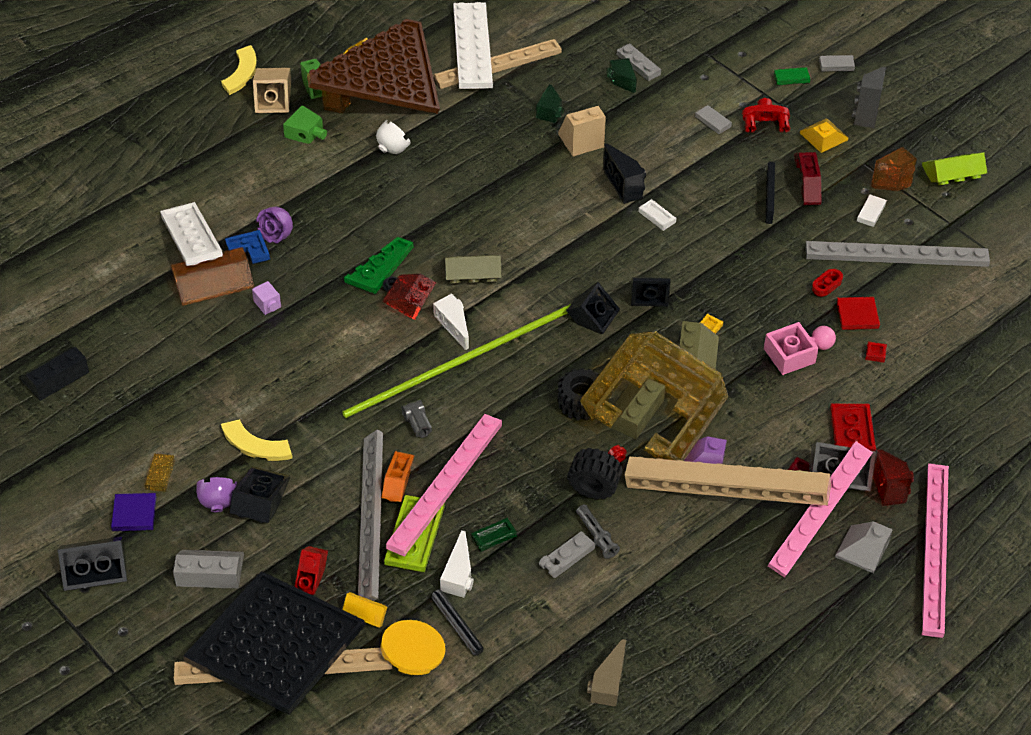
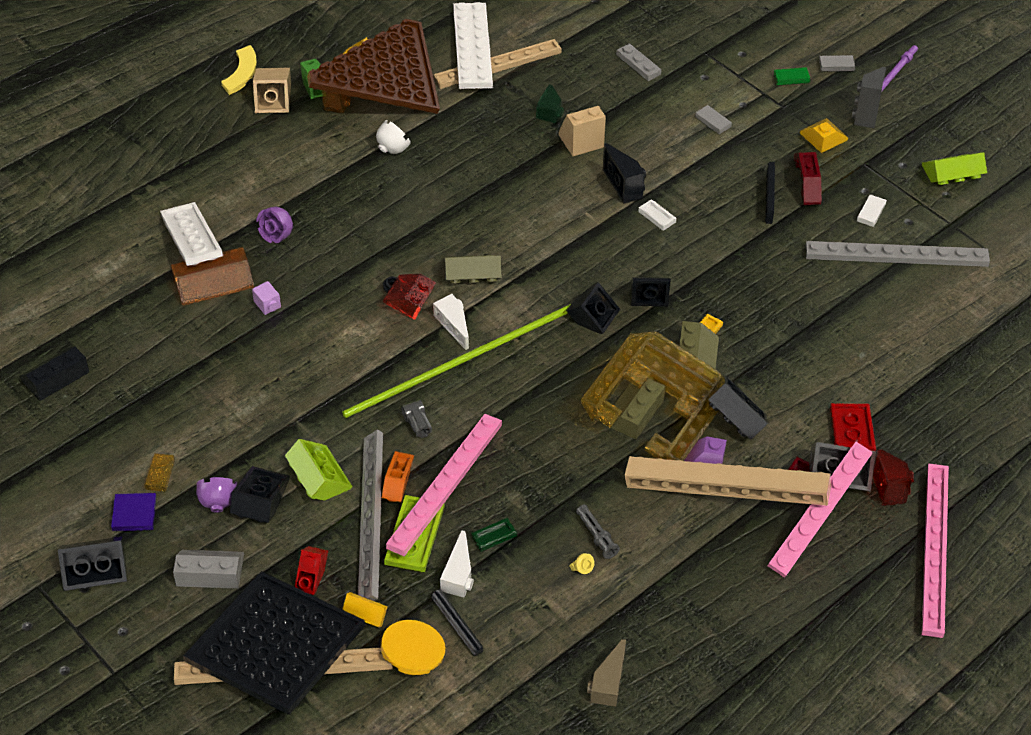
light yellow tile [221,420,292,461] -> none
blue plate [225,230,270,264] -> none
bright green torso [283,106,327,144] -> none
green wing [344,237,414,294] -> none
light grey plate [539,531,595,578] -> none
black tyre [558,368,607,420] -> none
black tyre [567,448,623,500] -> none
clear green slope [607,58,637,93] -> none
red plate [608,445,627,463] -> none
red connector [742,98,790,132] -> none
bright pink brick [764,322,836,375] -> none
red plate [812,269,843,297] -> none
light grey slope [835,521,893,574] -> none
red tile [836,297,880,330] -> none
red tile [865,341,887,363] -> none
clear orange slope [871,147,917,191] -> none
none -> lime slope [285,439,353,501]
none -> light yellow plate [569,553,594,574]
none -> black slope [708,374,768,440]
none -> medium lavender bar [882,45,918,91]

